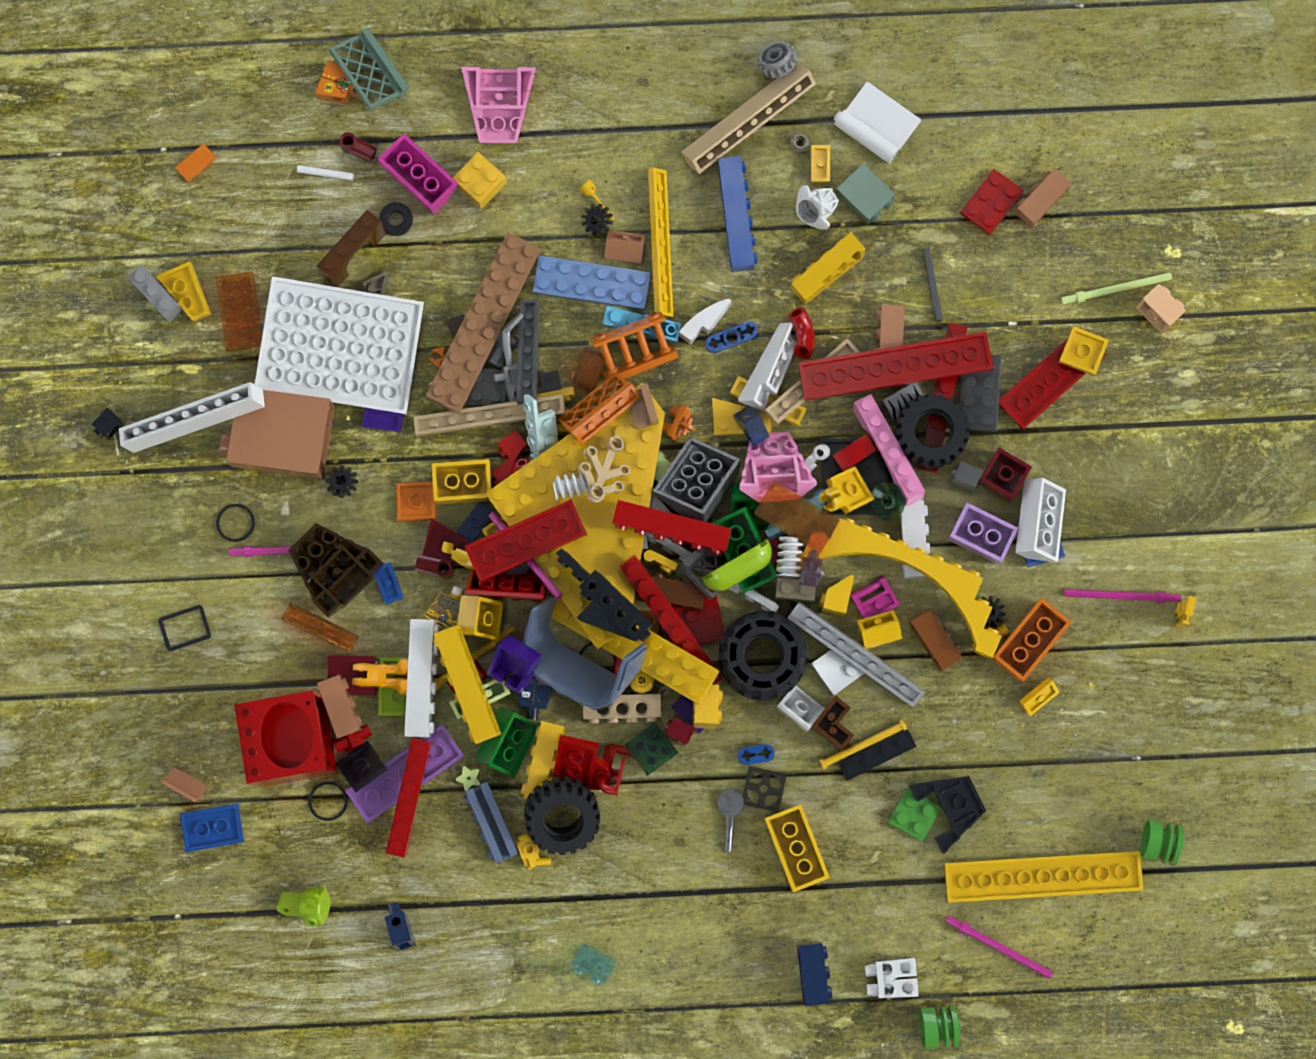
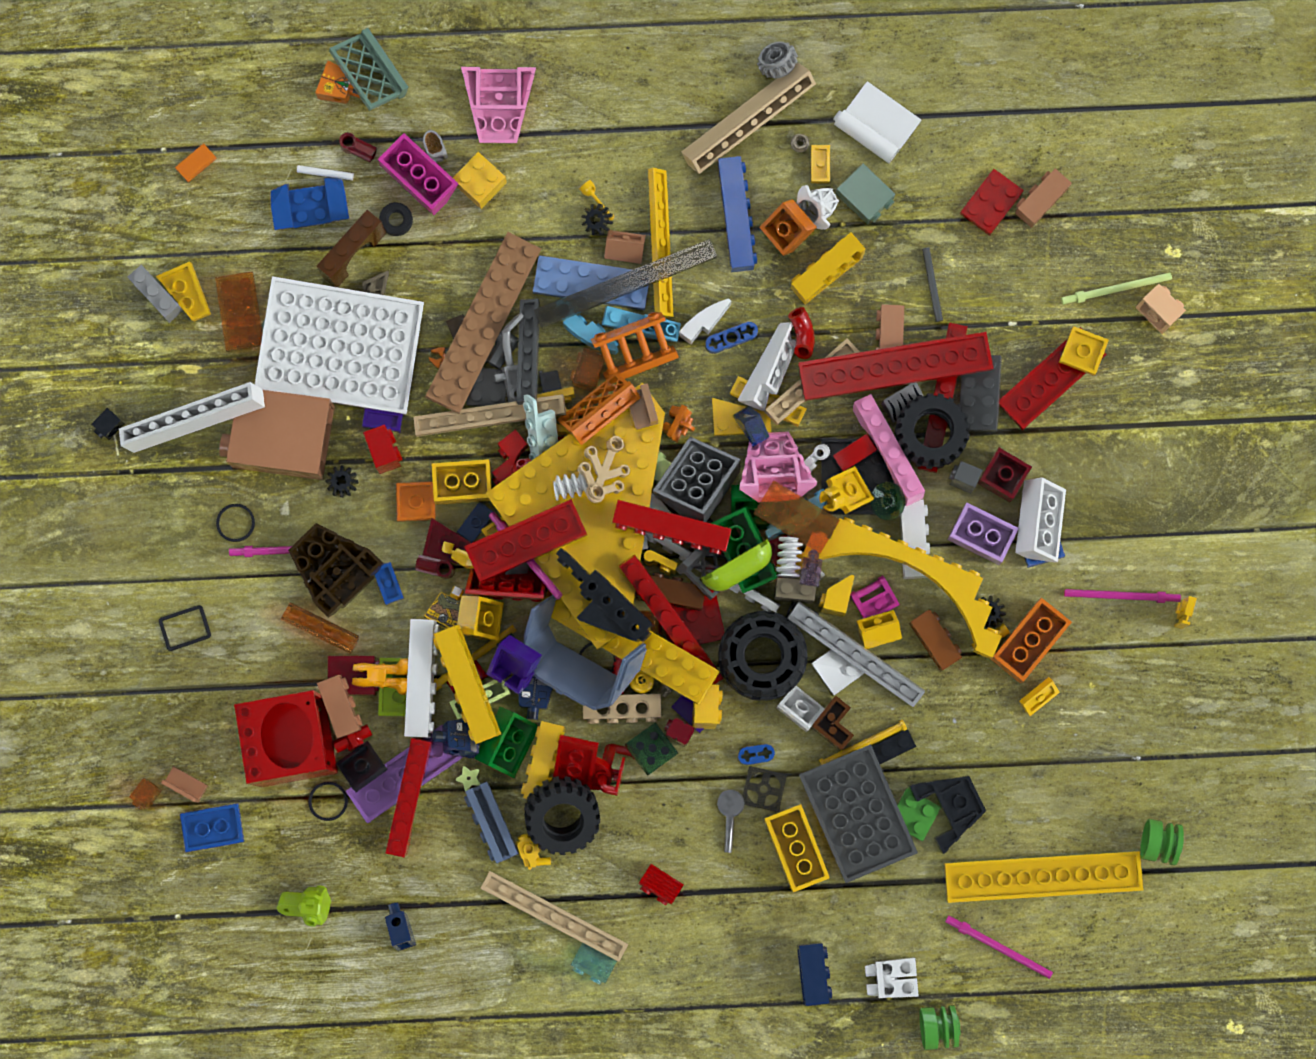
none -> clear orange brick [129,778,162,810]
none -> blue piece [271,178,349,230]
none -> red brick [363,424,403,474]
none -> rock [423,130,448,163]
none -> dark blue torso [432,719,479,759]
none -> tan plate [481,871,628,962]
none -> clear smoke plate [534,239,717,329]
none -> medium azure slope [556,299,618,355]
none -> red brick [638,864,684,906]
none -> orange brick [759,199,817,256]
none -> dark grey plate [799,744,918,883]

